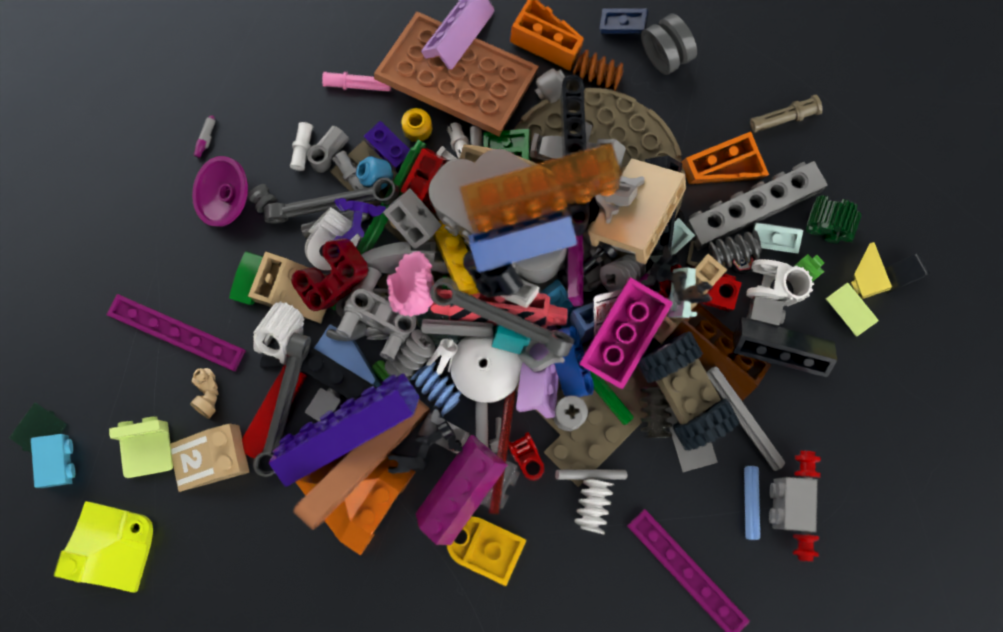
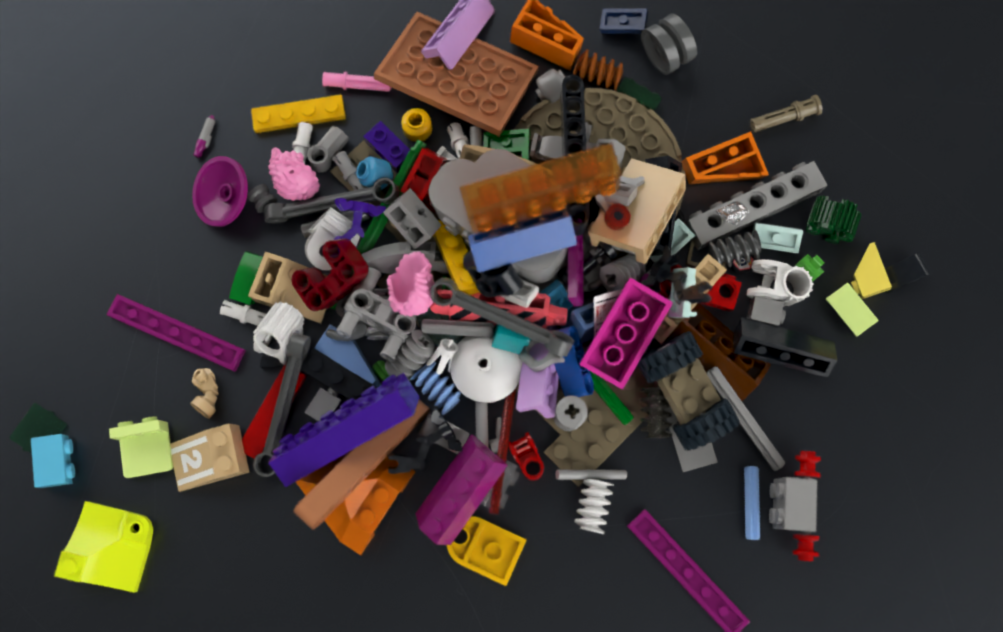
none -> white pin [220,300,266,326]
none -> yellow plate [251,94,346,133]
none -> bright pink piece [268,147,320,201]
none -> clear red tile [604,204,631,231]
none -> clear green piece [617,77,662,112]
none -> clear slope [716,201,749,225]

